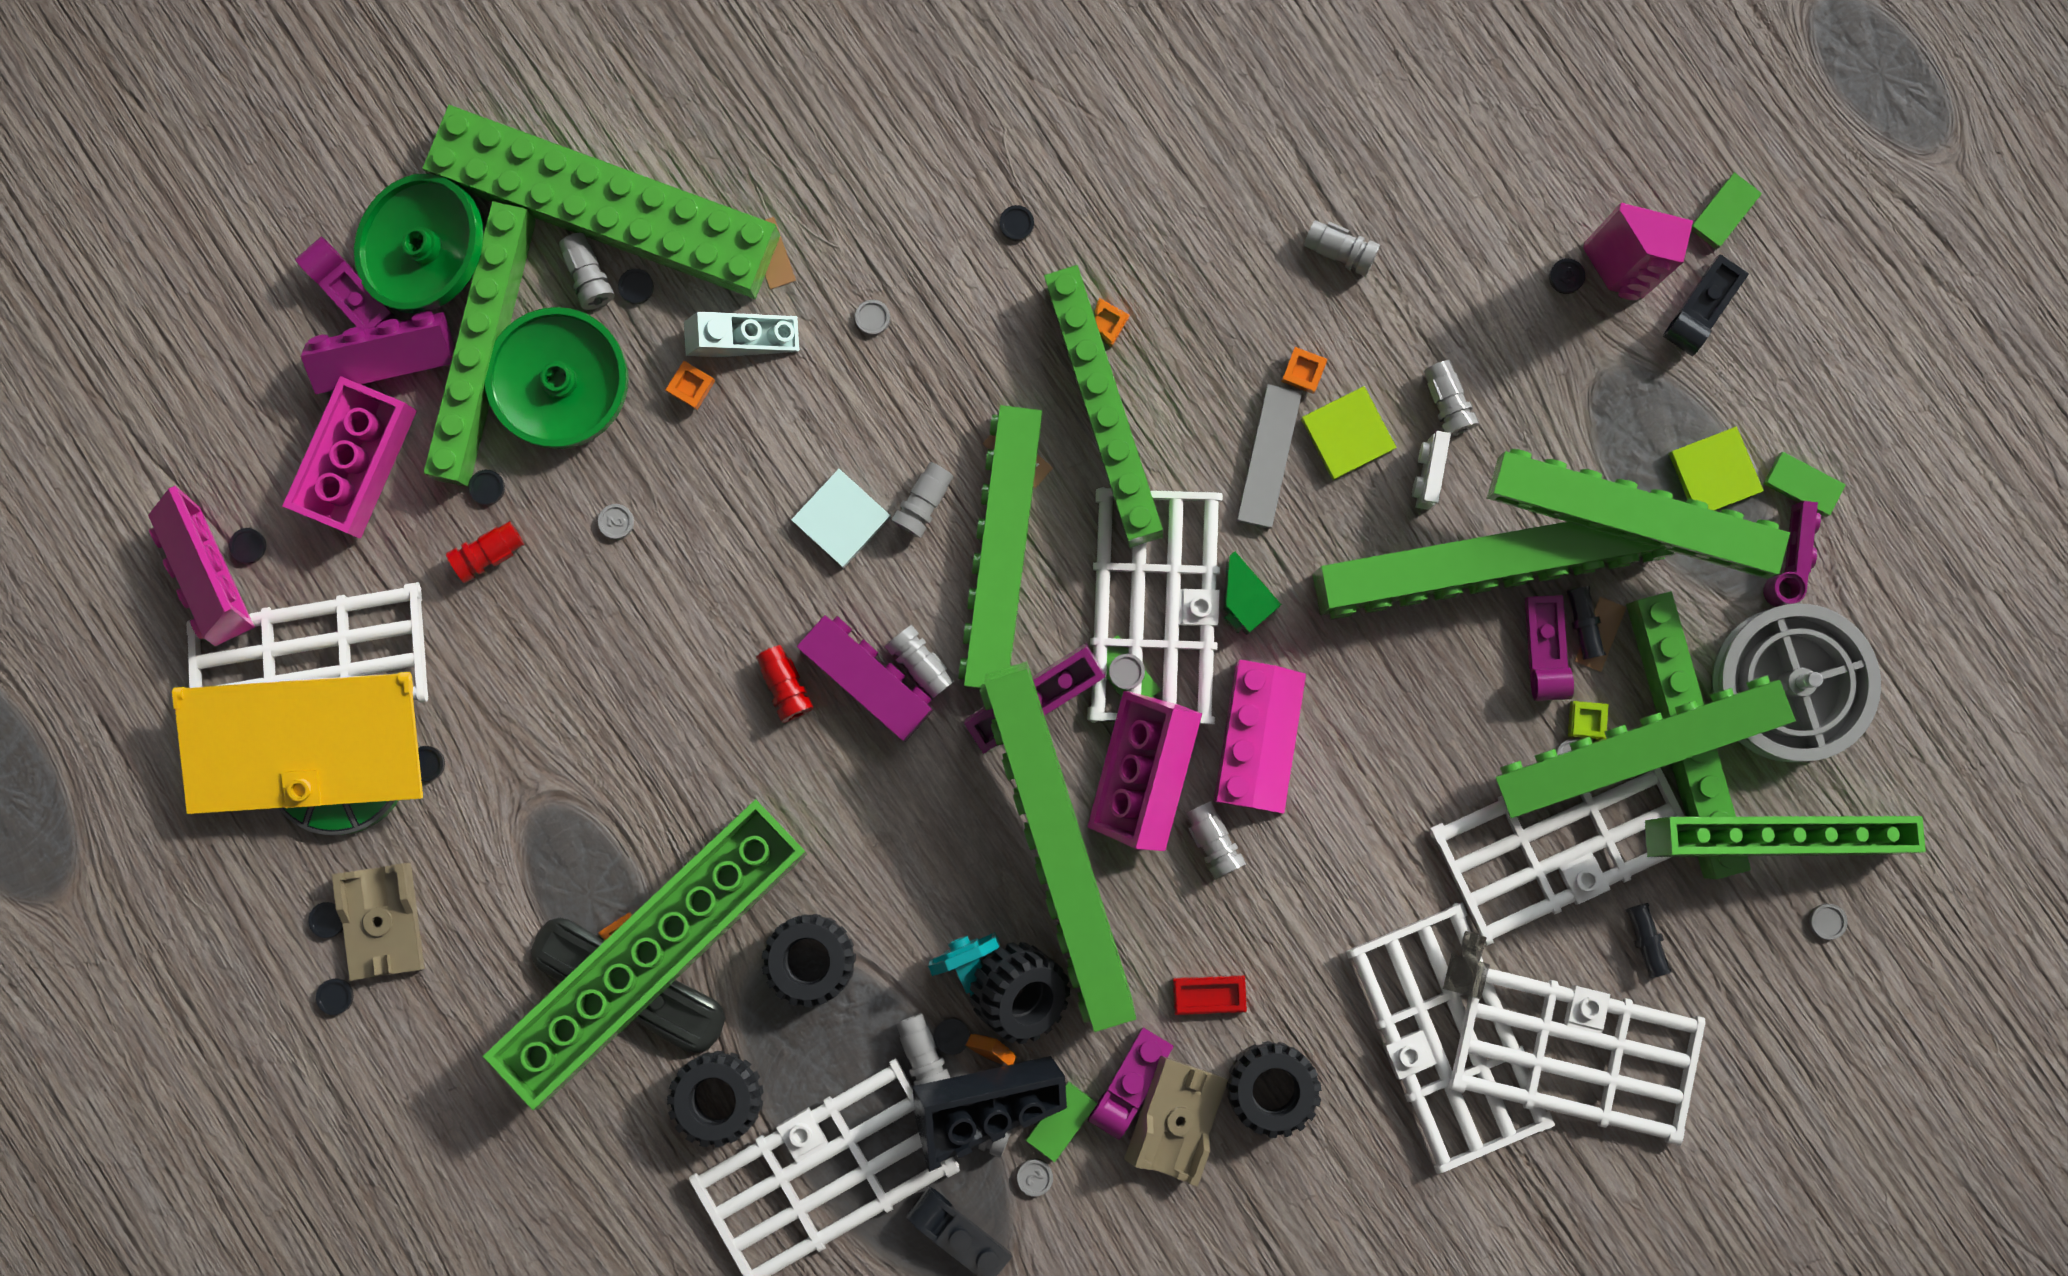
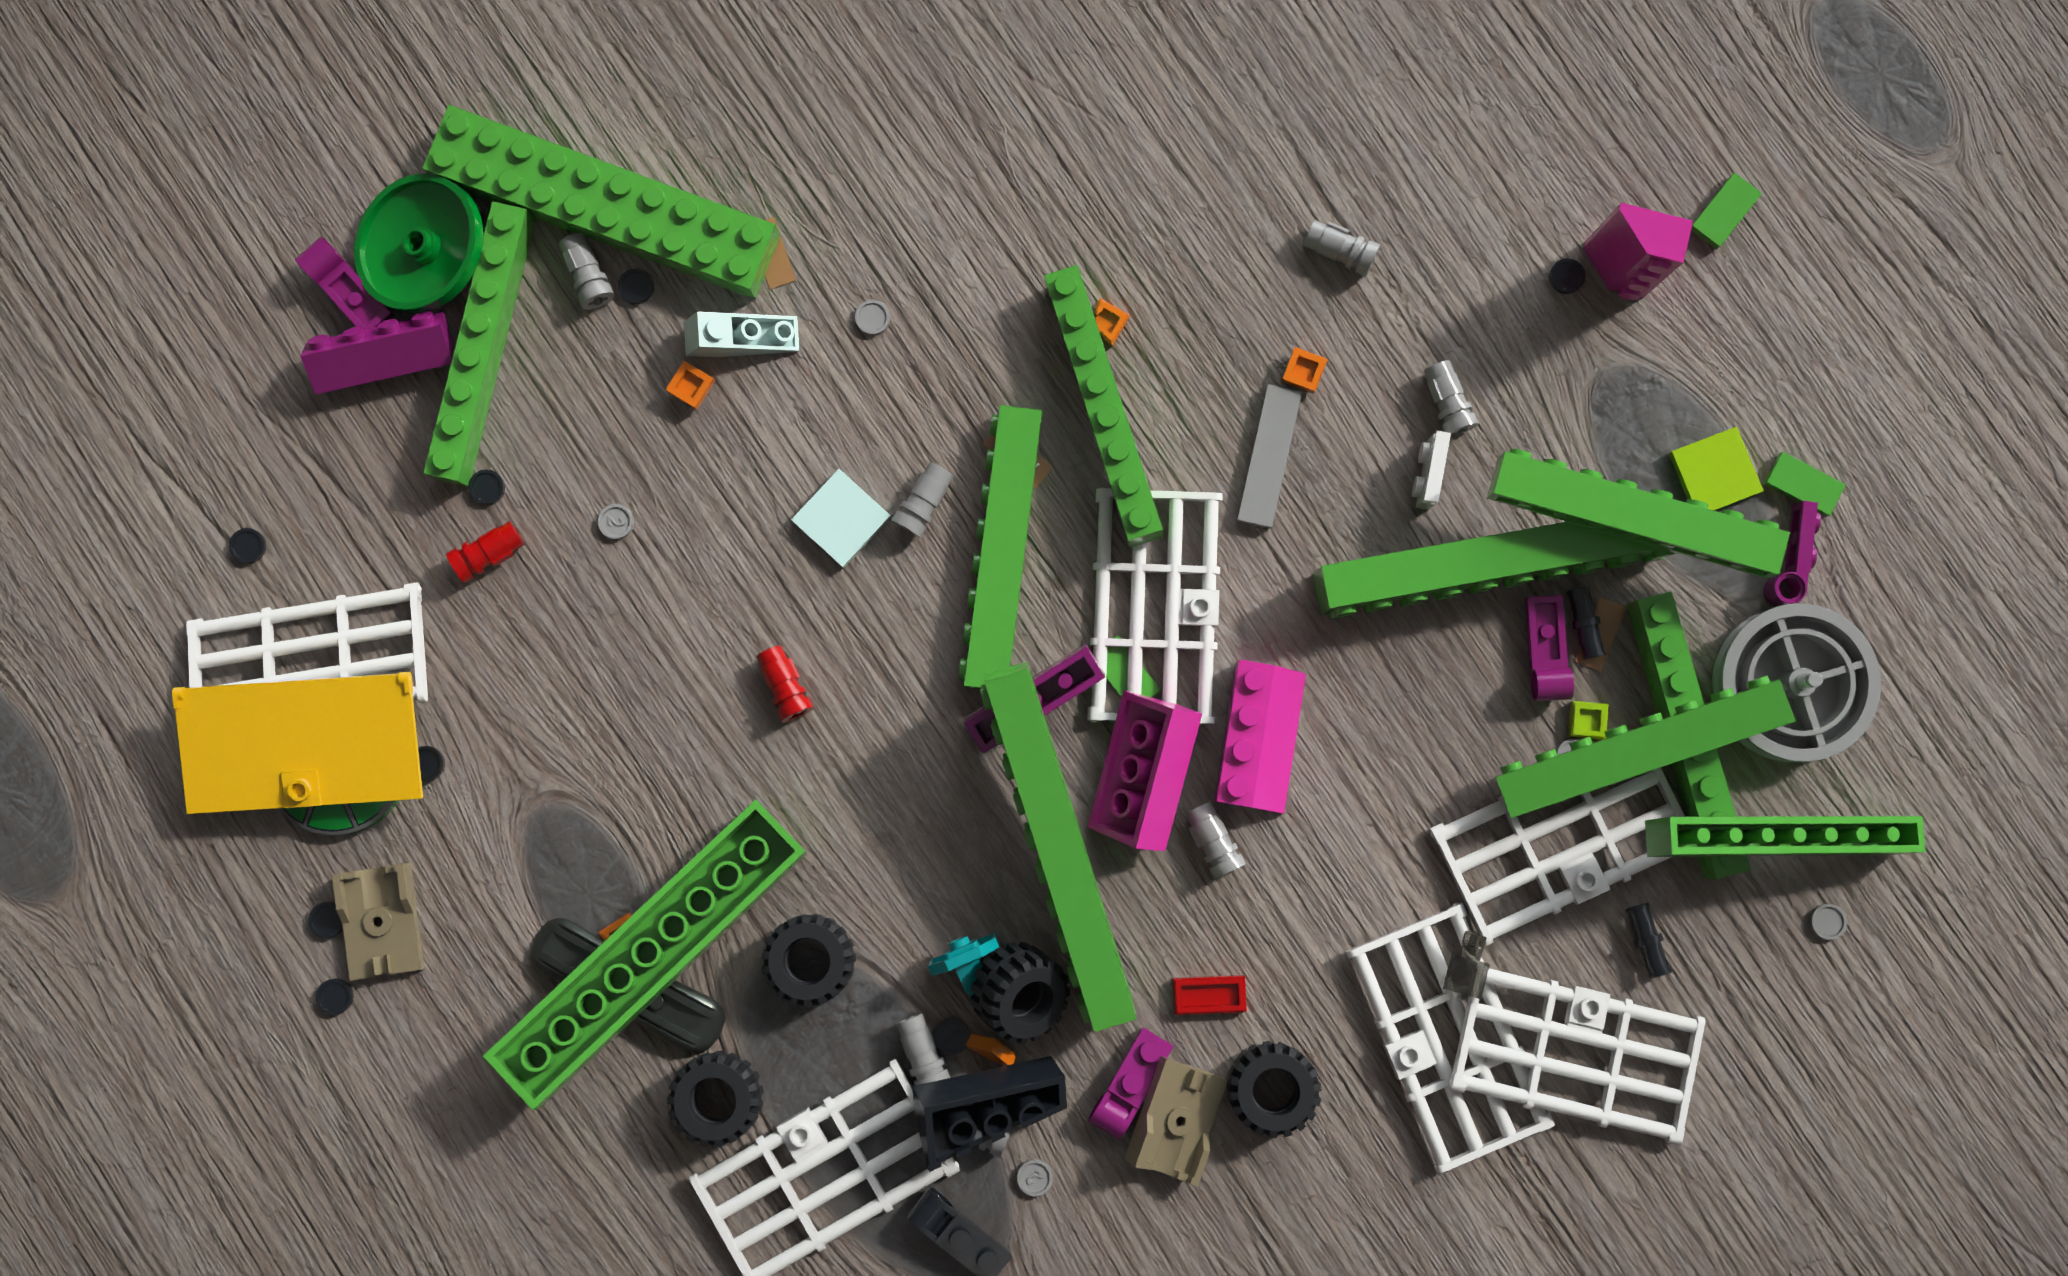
dark pink slope [148,486,255,646] -> none
dark pink slope [282,376,417,539] -> none
green dish [485,307,629,449] -> none
magenta brick [797,615,933,742] -> none
light grey axle [885,625,954,699] -> none
black piece [1000,205,1034,241] -> none
bright green tile [1026,1081,1098,1162] -> none
light grey piece [1109,654,1145,690] -> none
green slope [1223,551,1282,635] -> none
lime tile [1301,386,1397,481] -> none
black plate [1663,254,1749,356] -> none

